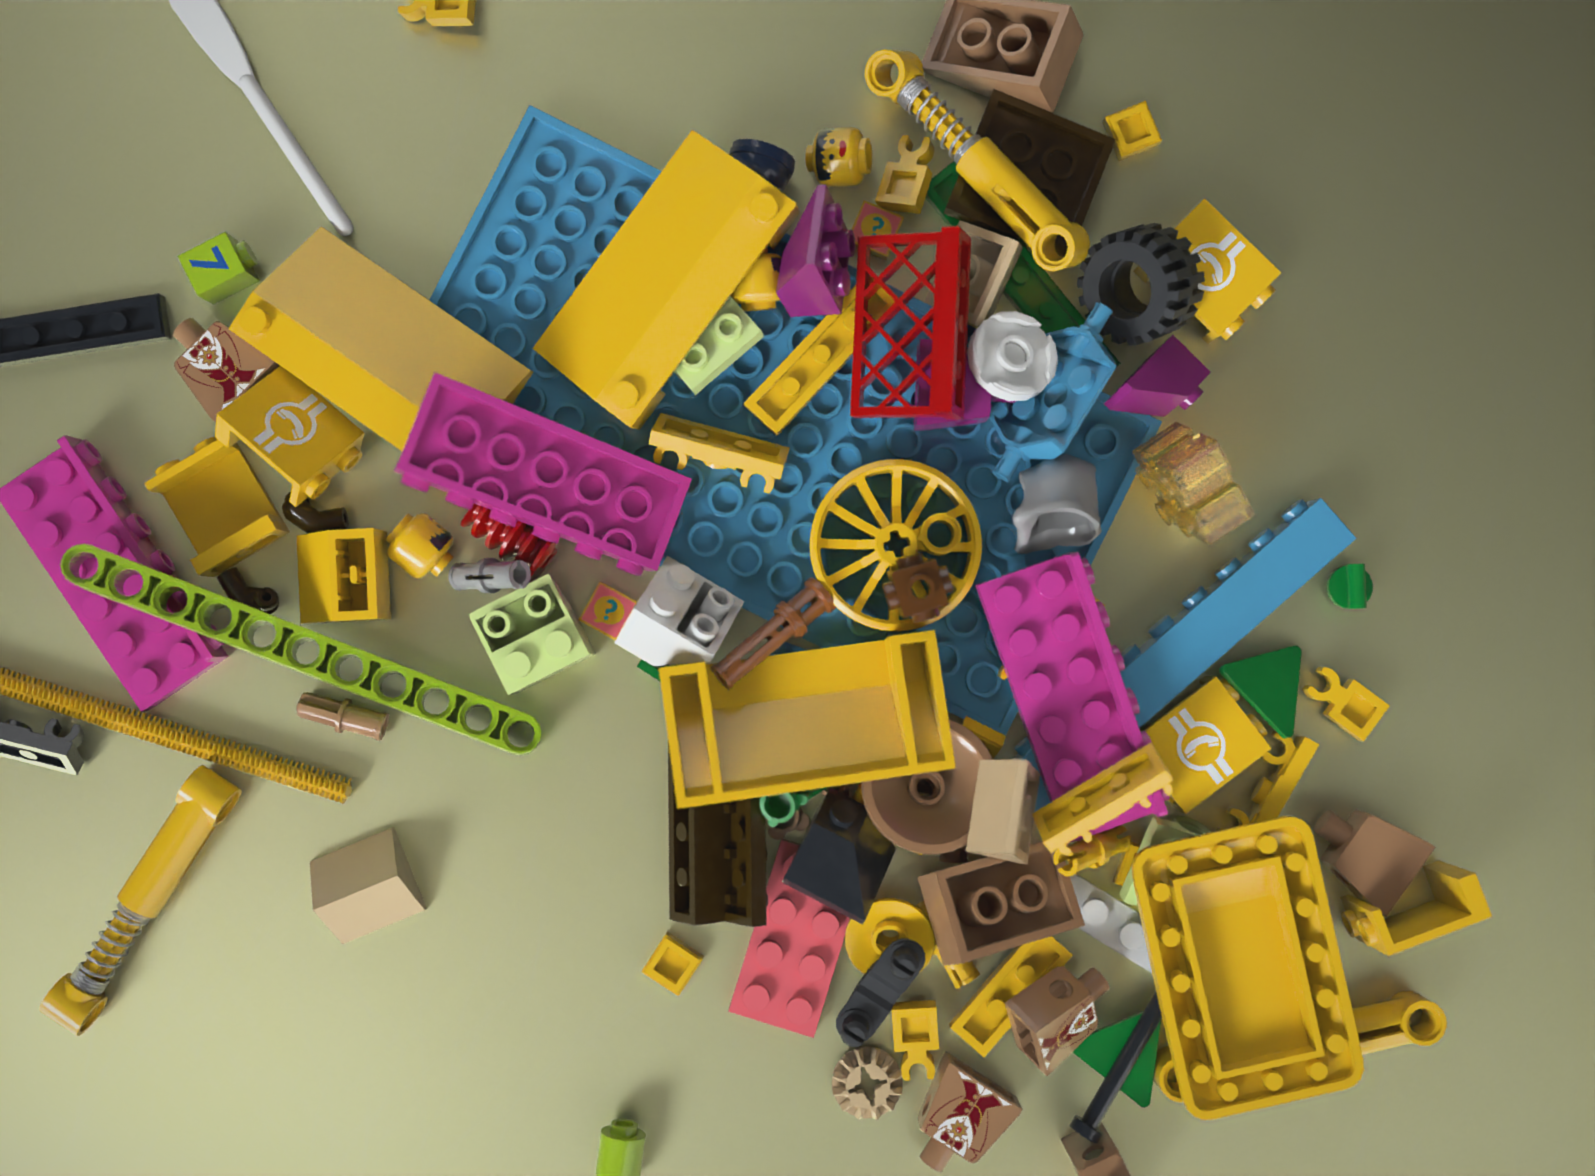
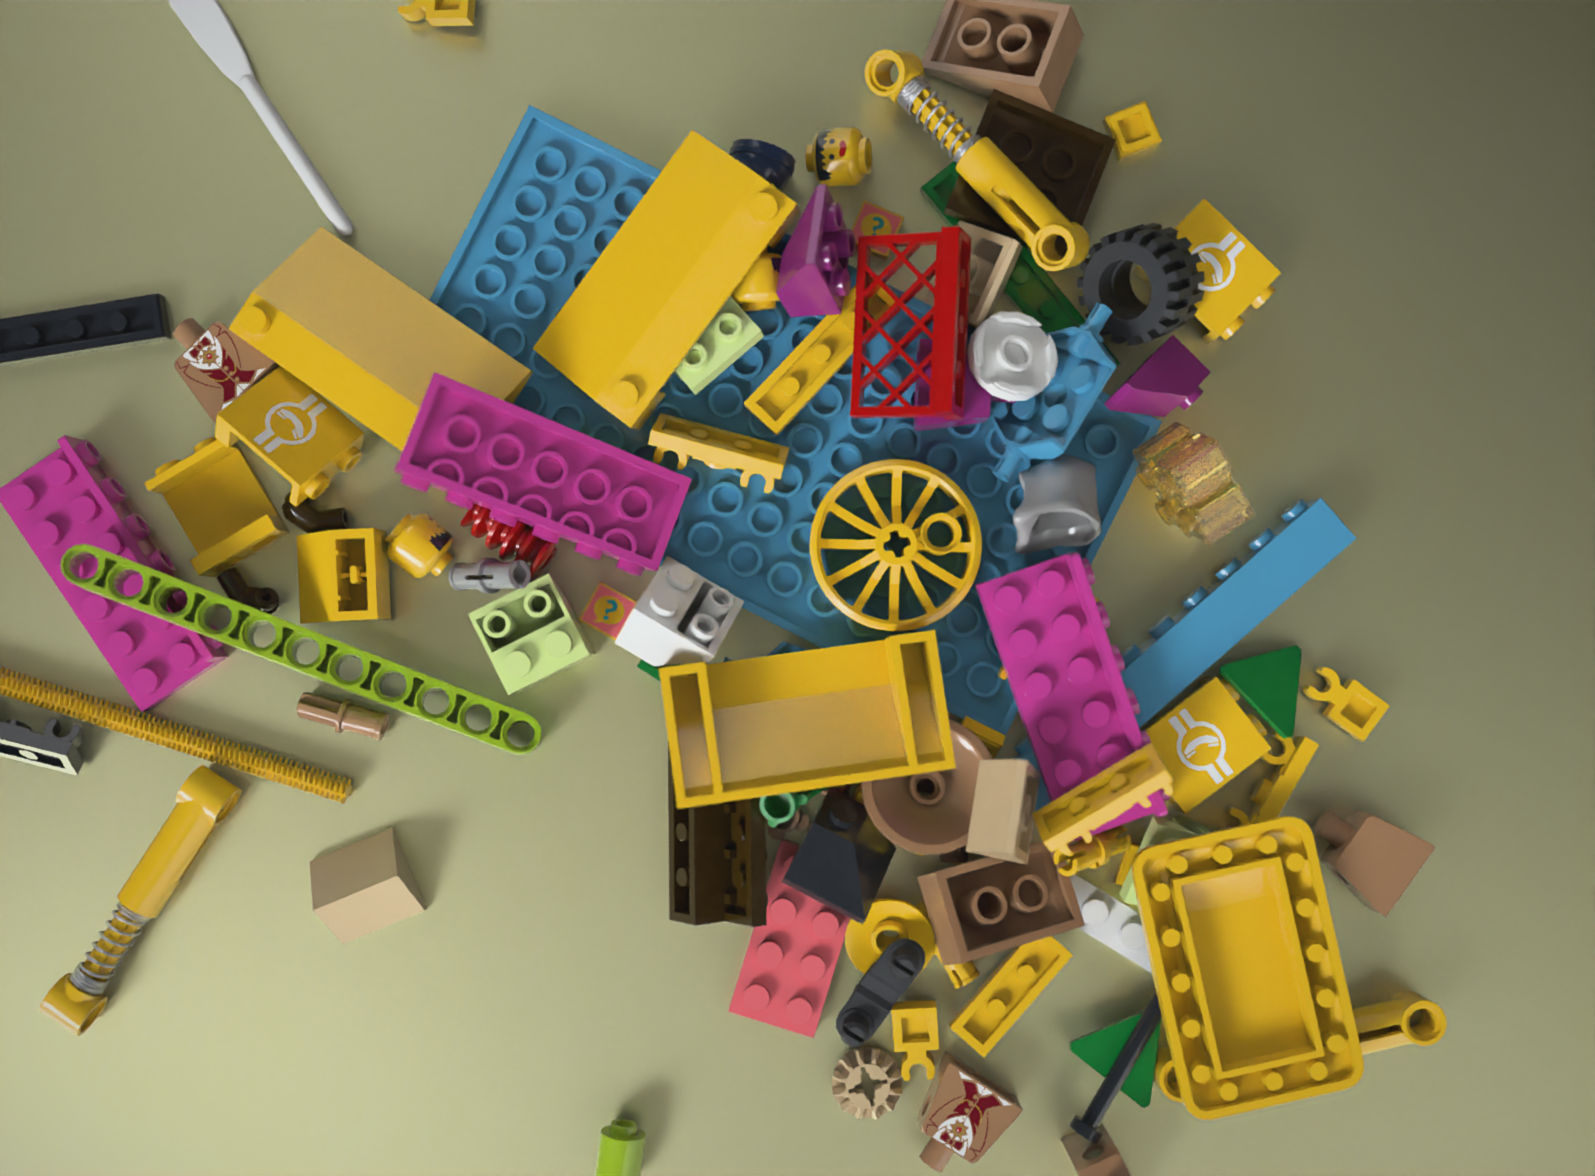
lime brick [177,232,260,305] -> none
yellow tile [641,932,704,996] -> none
dark orange pin [711,577,836,690] -> none
yellow plate [875,135,935,214] -> none
reddish brown brick [883,553,953,623] -> none
medium nougat torso [1005,966,1110,1076] -> none
green plate [1327,564,1373,609] -> none
yellow panel [1340,860,1492,956] -> none

